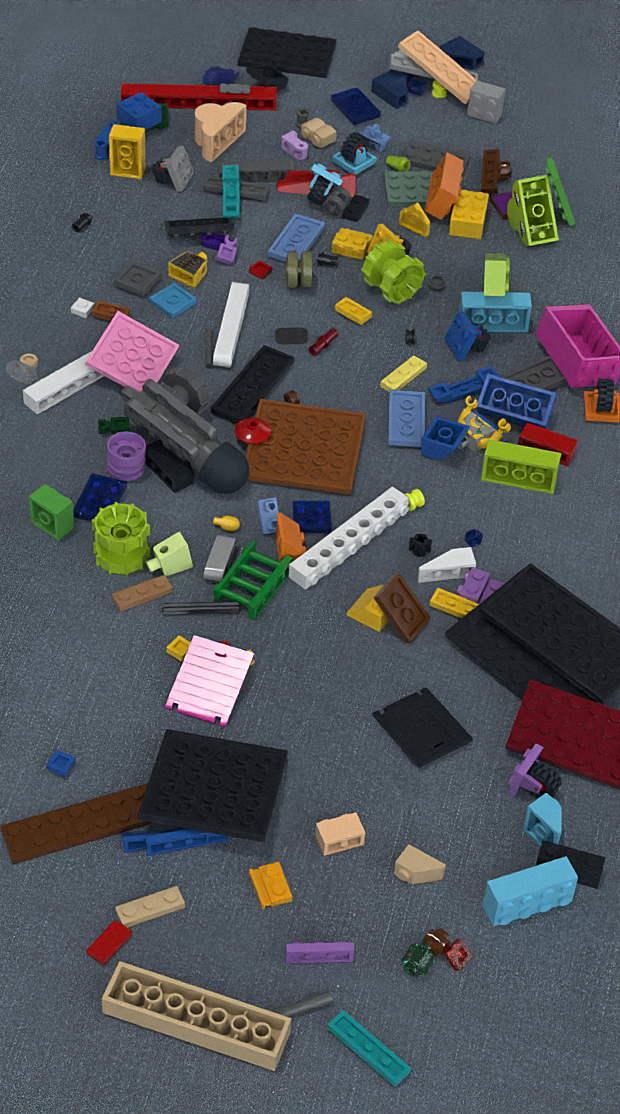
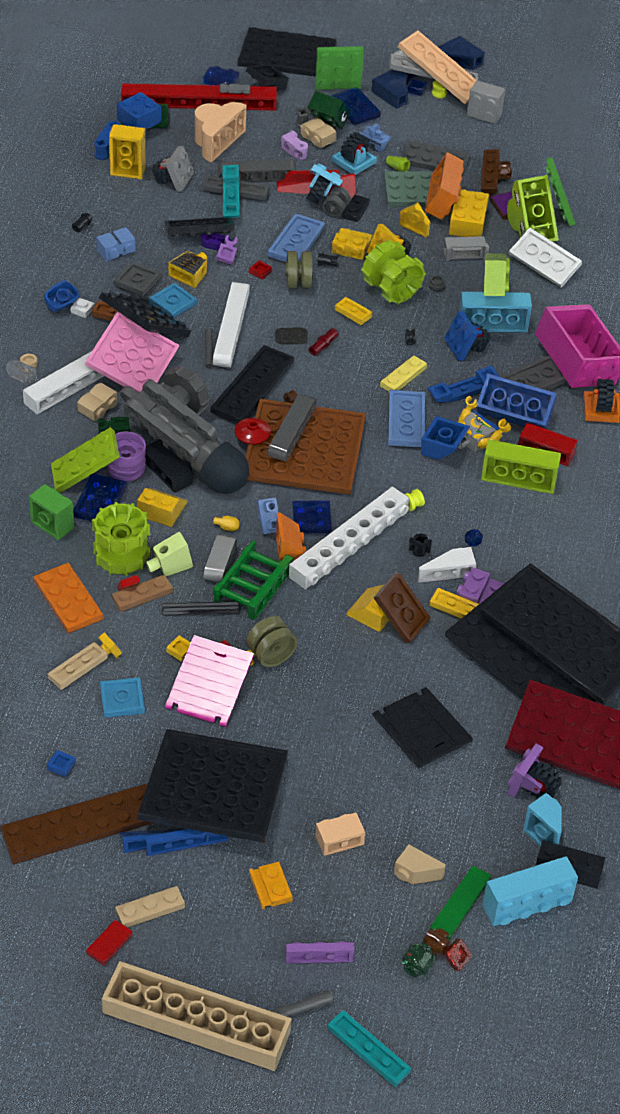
none -> orange plate [33,562,103,633]
none -> blue piece [44,280,79,312]
none -> tan plate [48,642,108,690]
none -> lime plate [51,427,120,493]
none -> tan brick [77,383,118,421]
none -> medium blue piece [96,227,136,261]
none -> yellow plate [98,632,122,658]
none -> black plate [99,291,191,337]
none -> dark azure tile [100,677,145,718]
none -> red tile [116,575,140,591]
none -> yellow slope [137,488,187,527]
none -> olive wheel [246,616,298,667]
none -> dark grey beam [268,394,317,462]
none -> dark green brick [307,90,350,129]
none -> bright green plate [315,46,364,90]
none -> green tile [429,866,492,940]
none -> light grey window [443,236,489,262]
none -> white plate [509,228,582,288]

